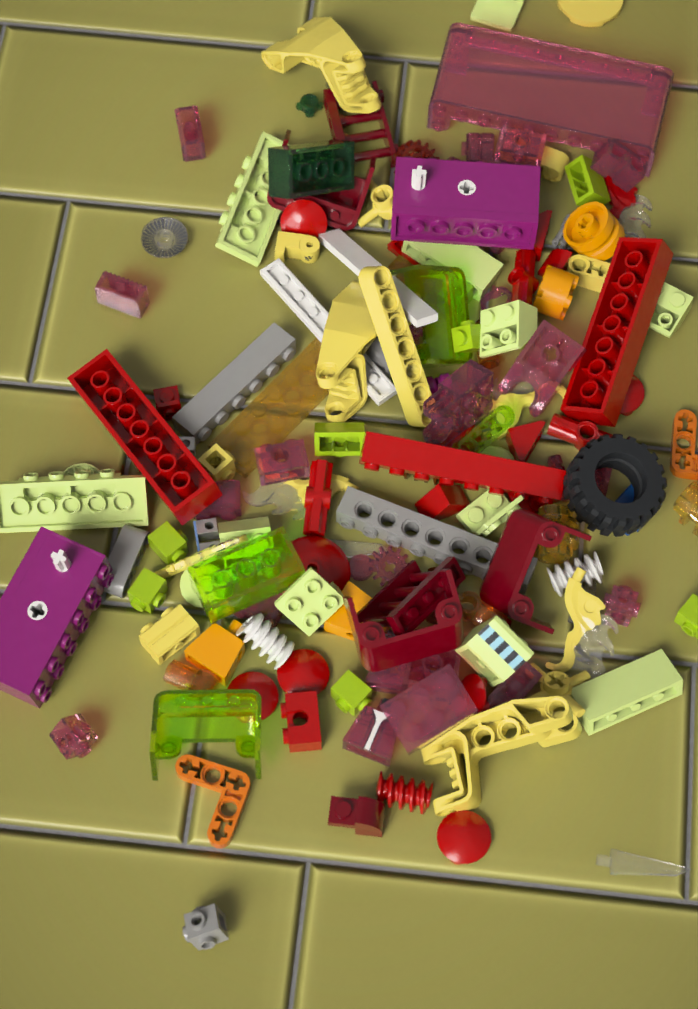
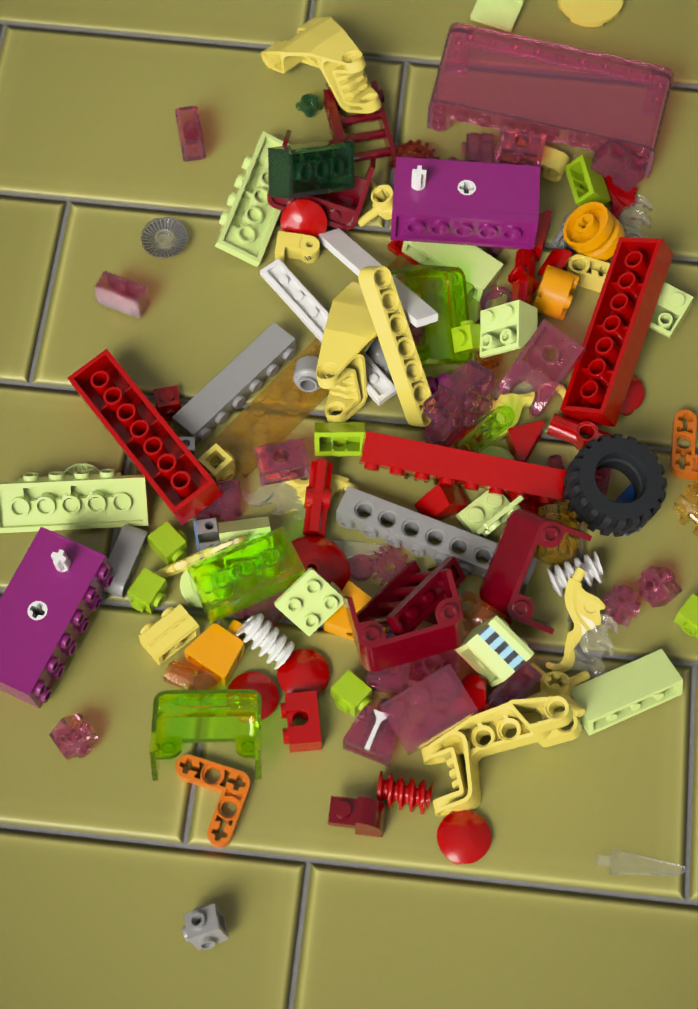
none -> light grey head [293,356,325,392]
none -> clear pink brick [635,566,683,608]

